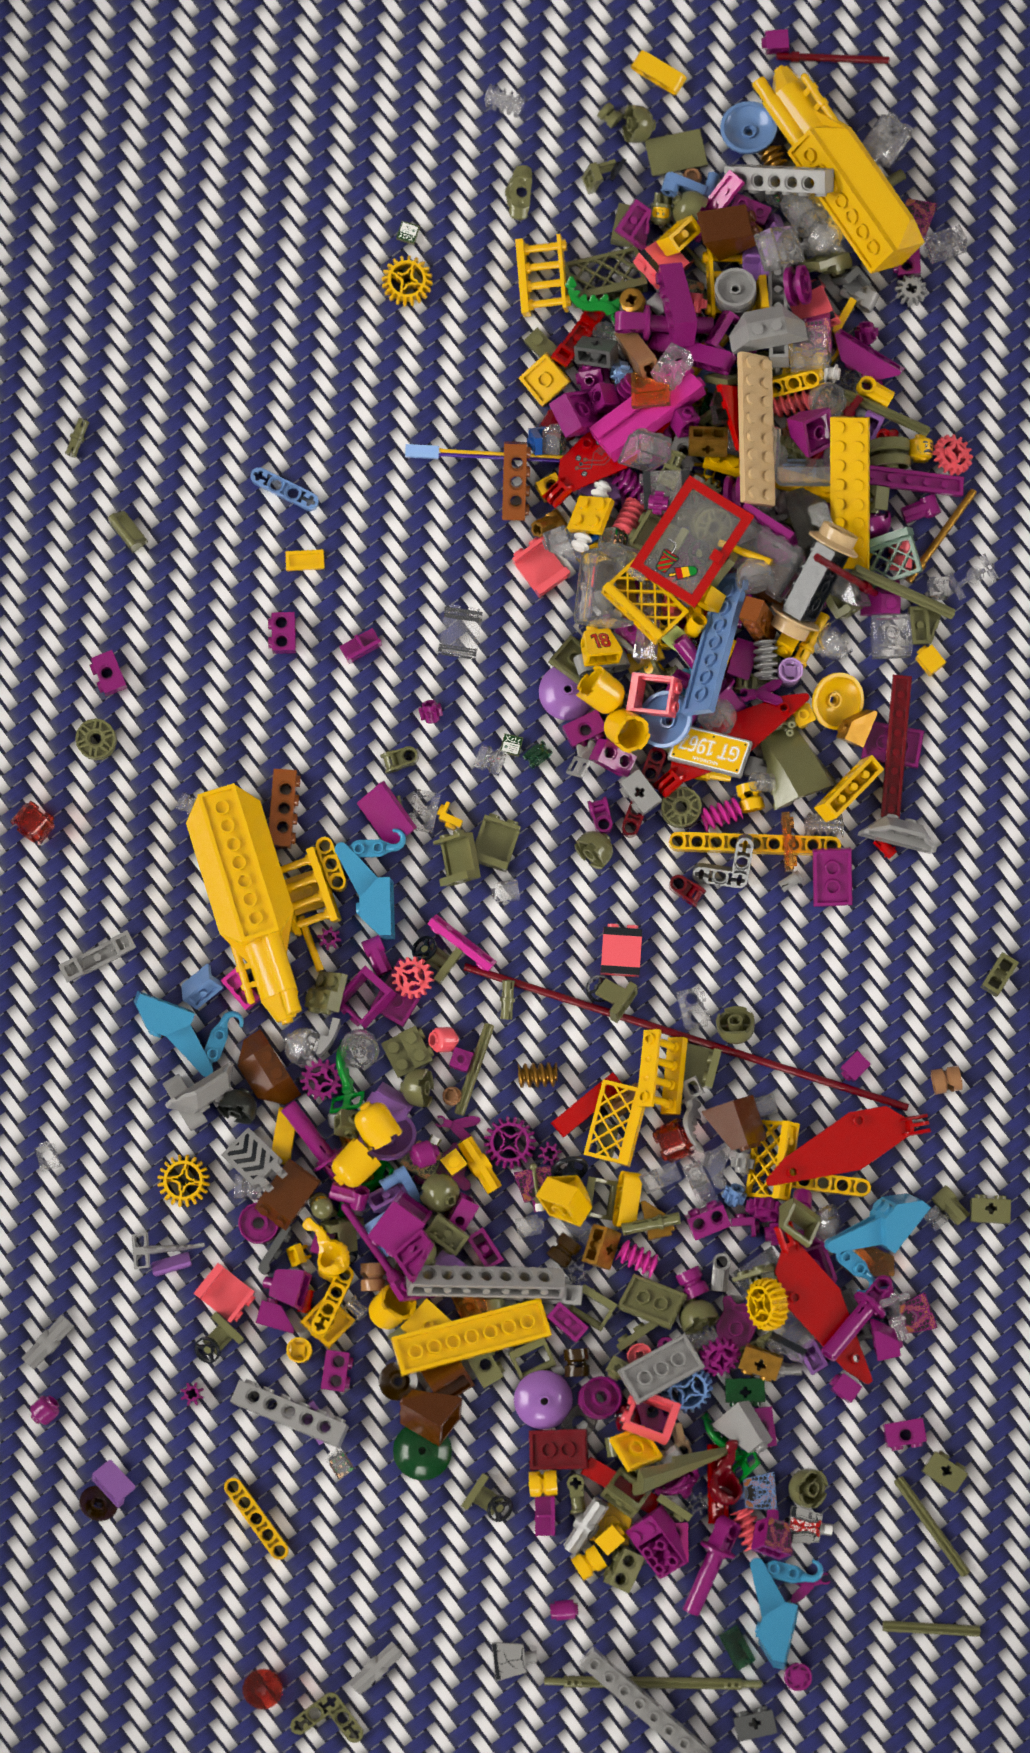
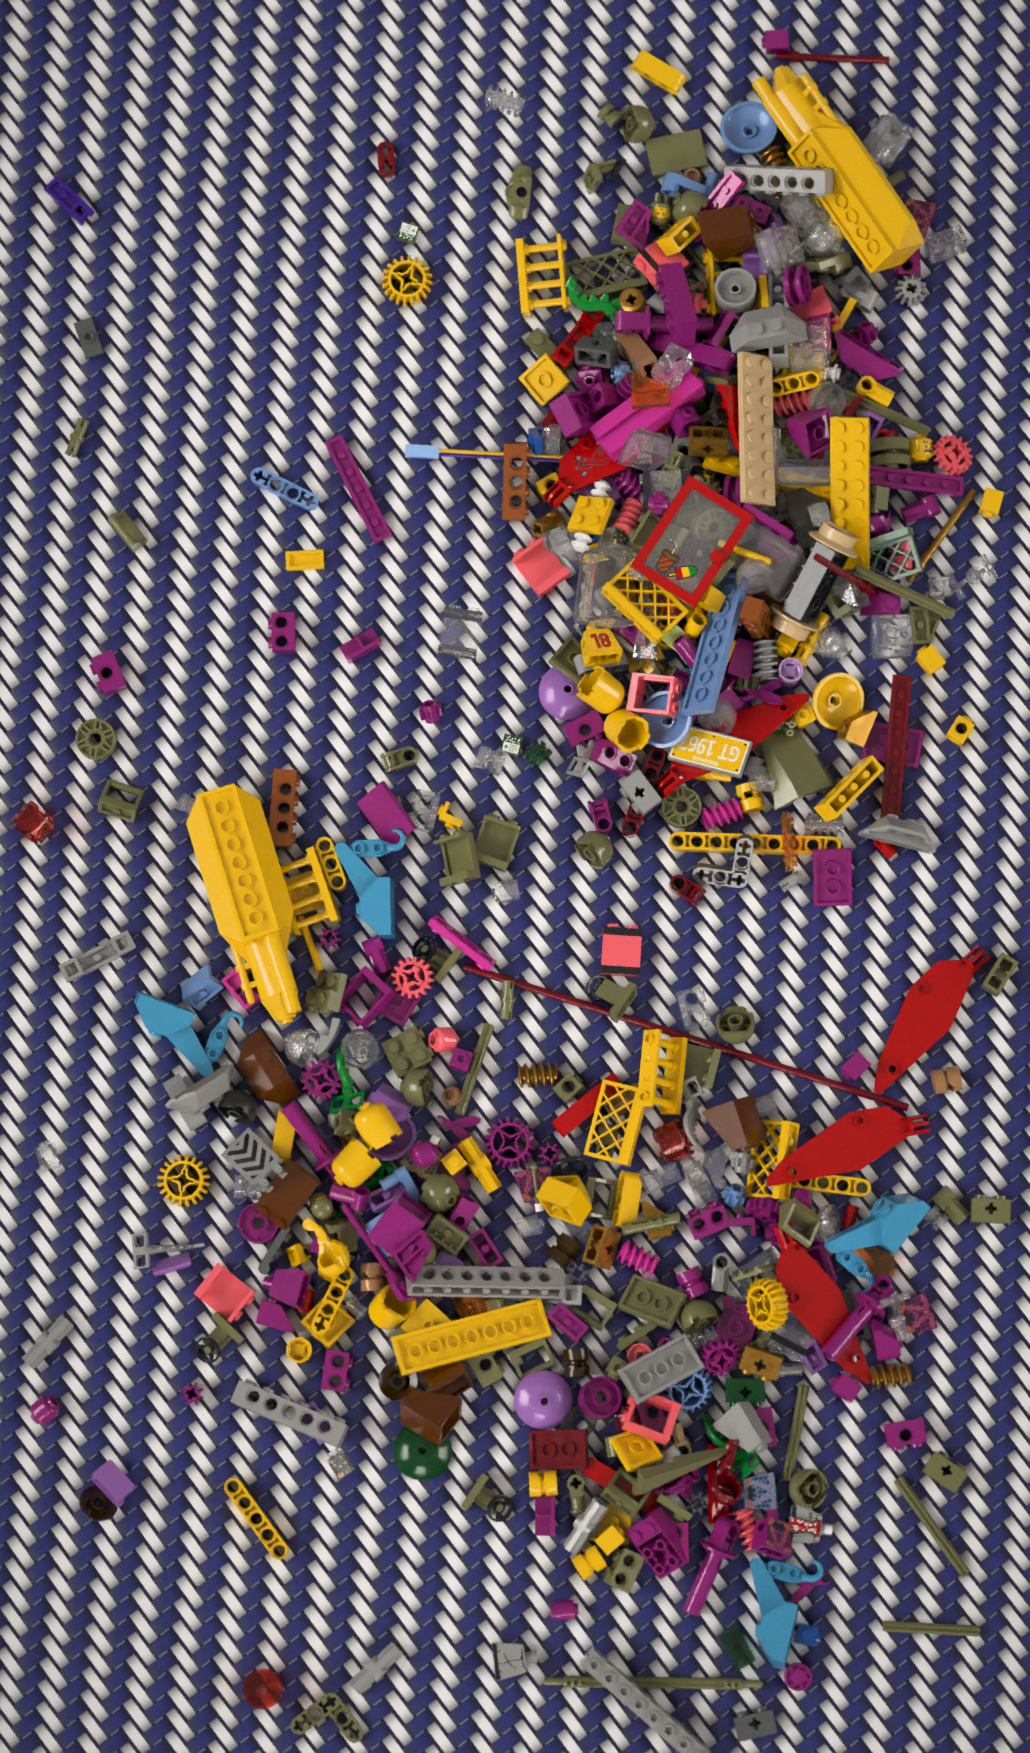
none -> dark purple plate [44,176,95,226]
none -> dark grey plate [74,317,104,360]
none -> olive tile [97,779,145,823]
none -> magenta plate [324,435,392,544]
none -> dark red beam [377,141,396,179]
none -> olive brick [552,1072,583,1104]
none -> olive axle [782,1384,810,1481]
none -> blue brick [794,1622,821,1647]
none -> red pin [841,1204,859,1229]
none -> pearl gold piece [870,1362,912,1390]
none -> red wing [874,944,991,1094]
none -> yellow brick [945,715,975,747]
none -> yellow brick [978,487,1004,519]

